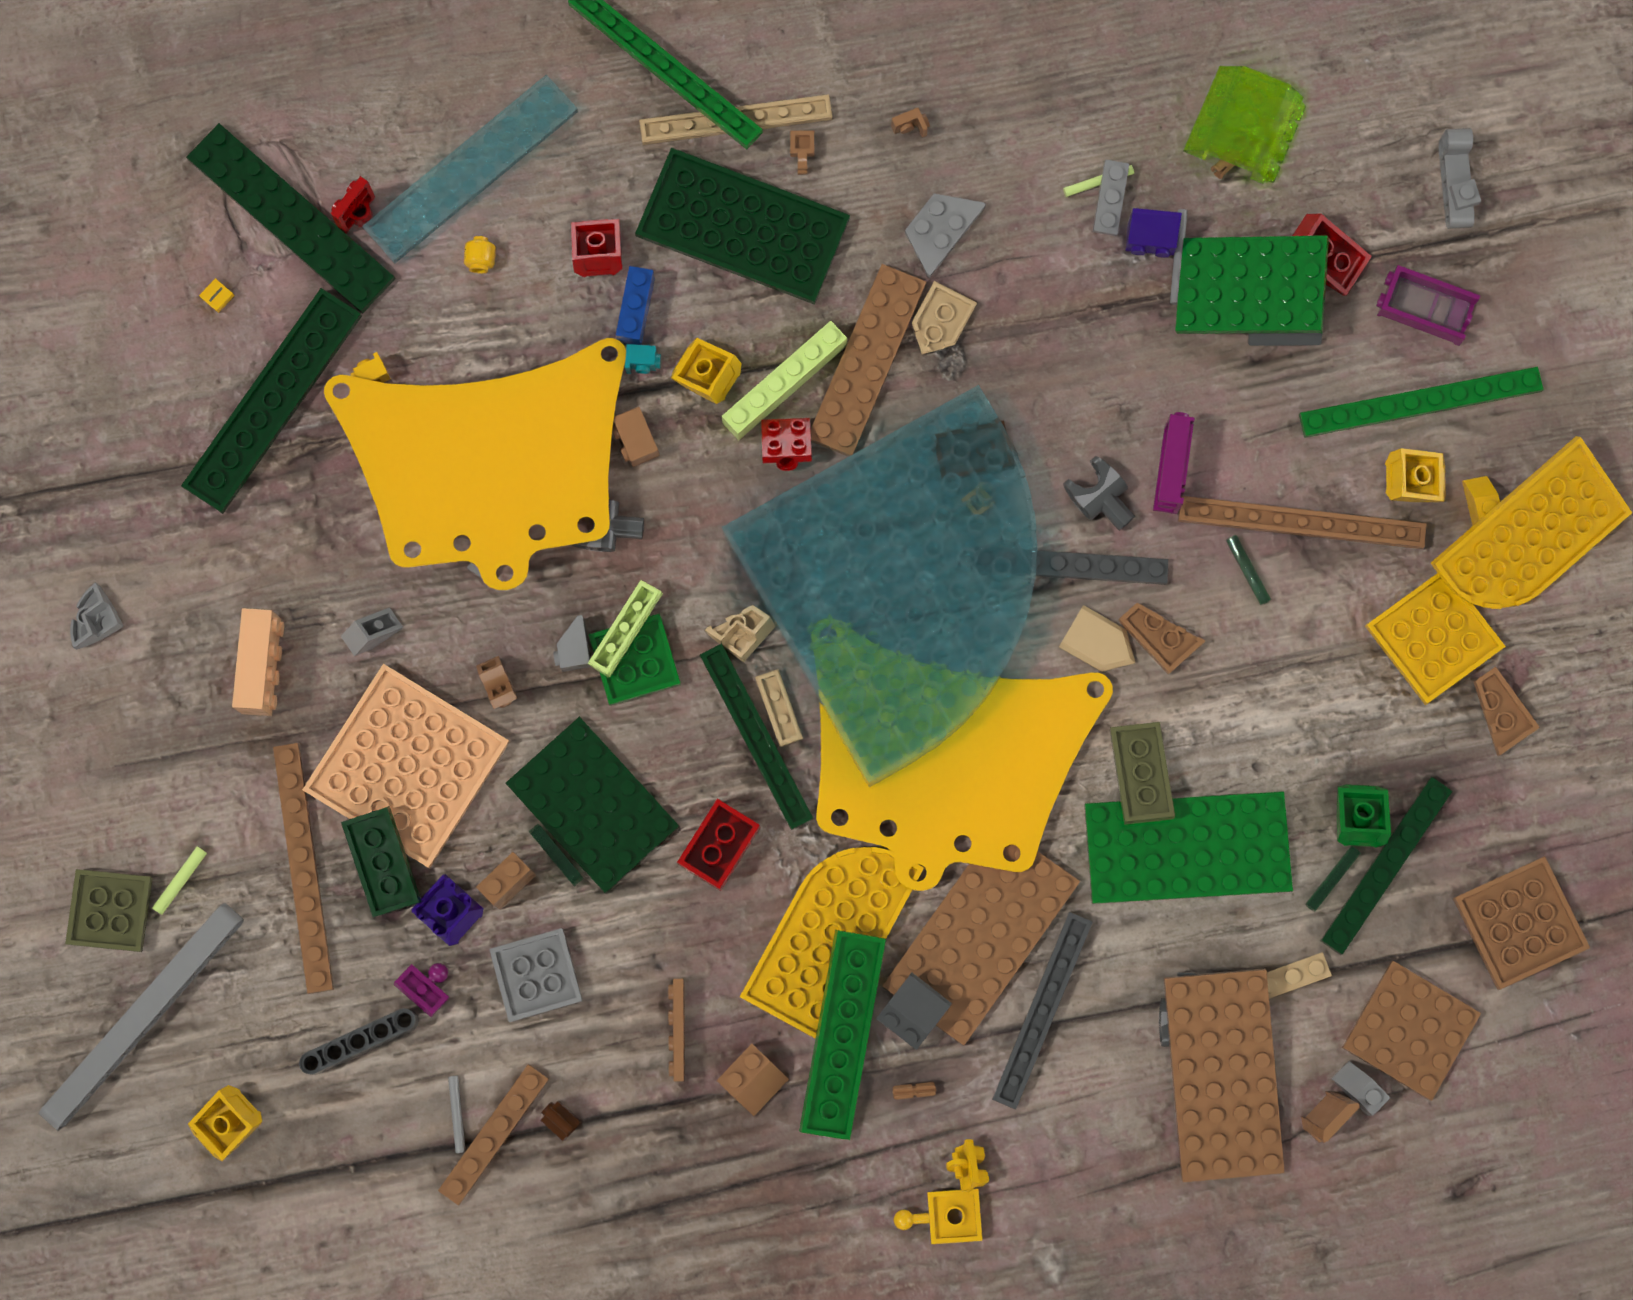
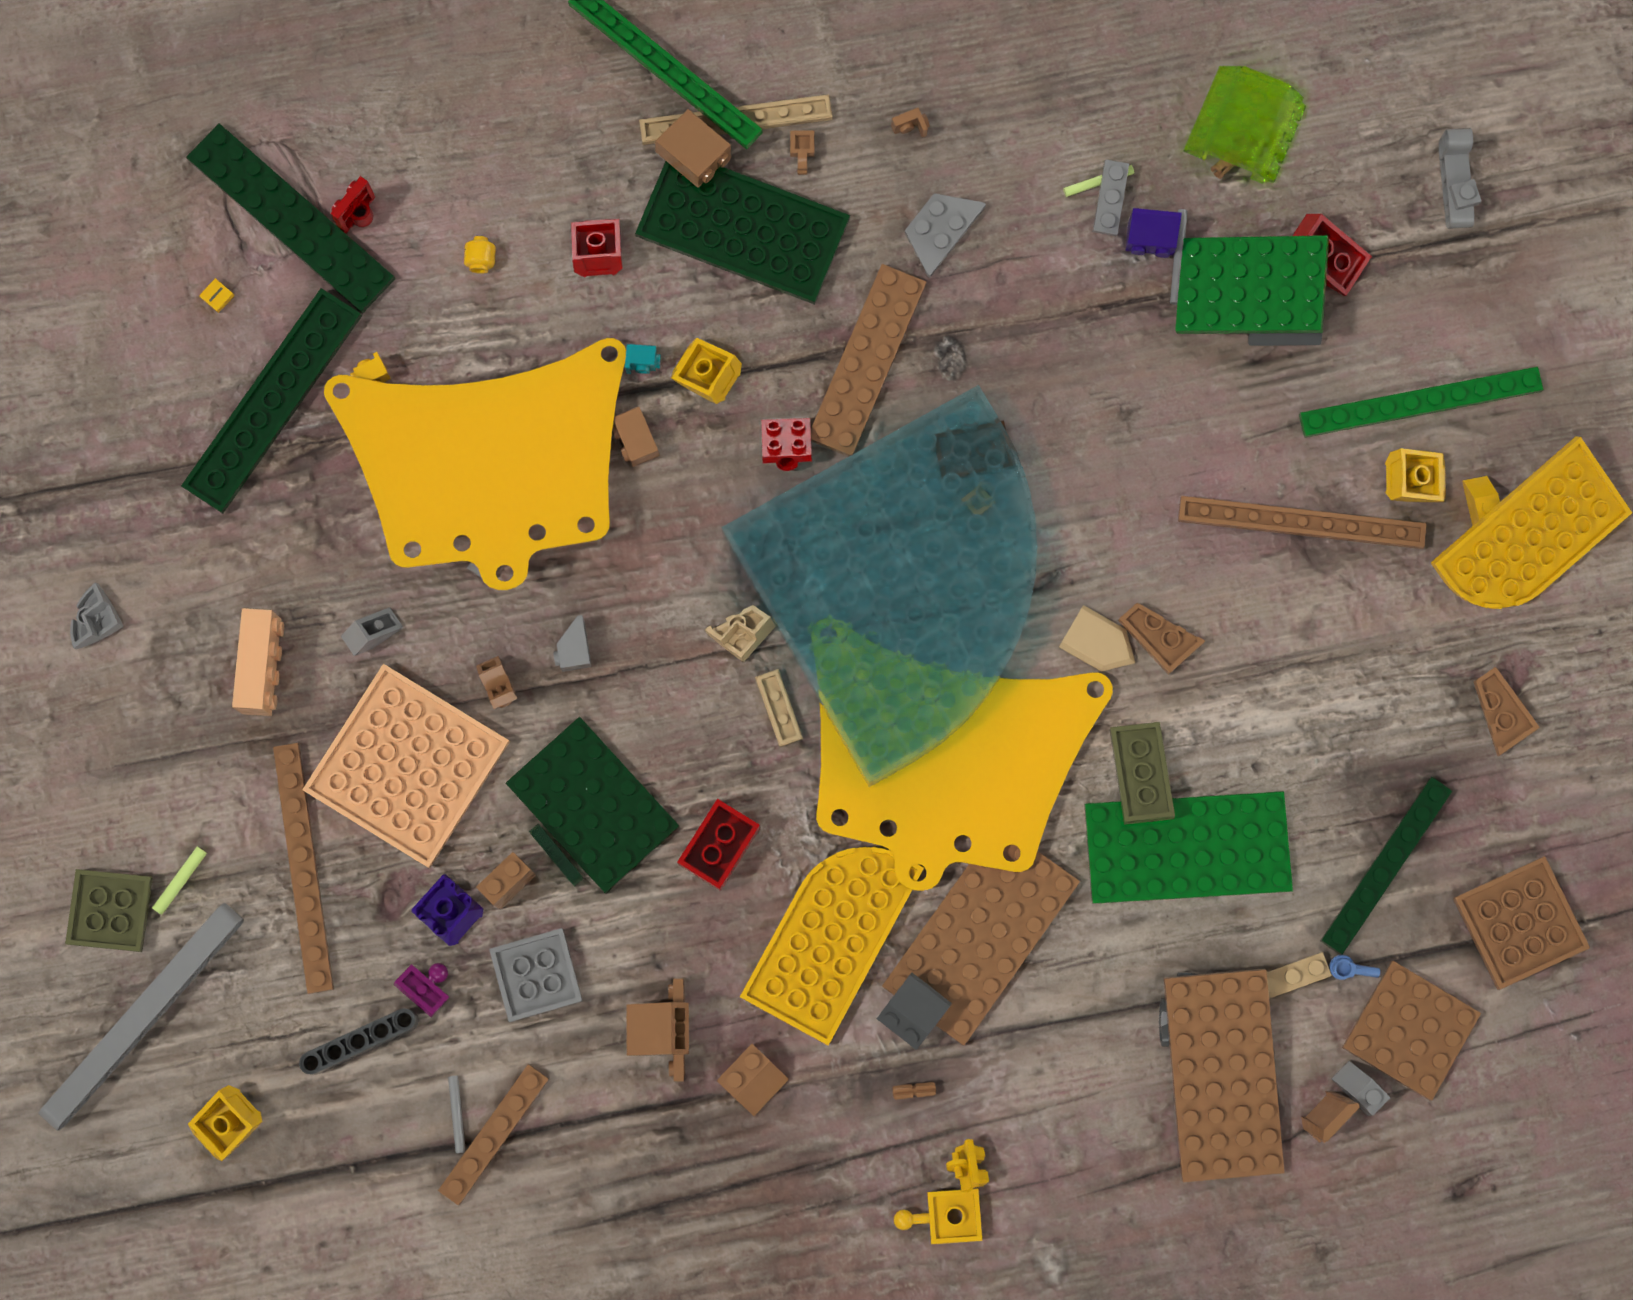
dark green plate [341,806,421,917] -> none
clear light blue plate [362,74,578,264] -> none
reddish brown brick [540,1101,582,1141] -> none
dark grey connector [572,500,644,552] -> none
yellowish green brick [588,580,663,677] -> none
green plate [589,613,681,706] -> none
blue brick [615,266,655,345] -> none
dark green plate [700,643,813,831] -> none
yellowish green brick [722,321,847,441] -> none
green plate [799,930,886,1140] -> none
tan tile [912,281,977,355] -> none
dark grey plate [970,546,1169,585] -> none
dark grey plate [992,912,1093,1110] -> none
dark grey connector [1063,456,1135,531] -> none
magenta door [1153,412,1195,514] -> none
clear green piece [1226,535,1271,605] -> none
clear green piece [1305,846,1361,912] -> none
green slope [1337,784,1391,848] -> none
yellow plate [1365,573,1506,705] -> none
door [1376,265,1480,346] -> none
none -> medium nougat brick [626,1002,689,1056]
none -> medium nougat brick [655,109,731,188]
none -> medium blue plate [1329,955,1380,980]

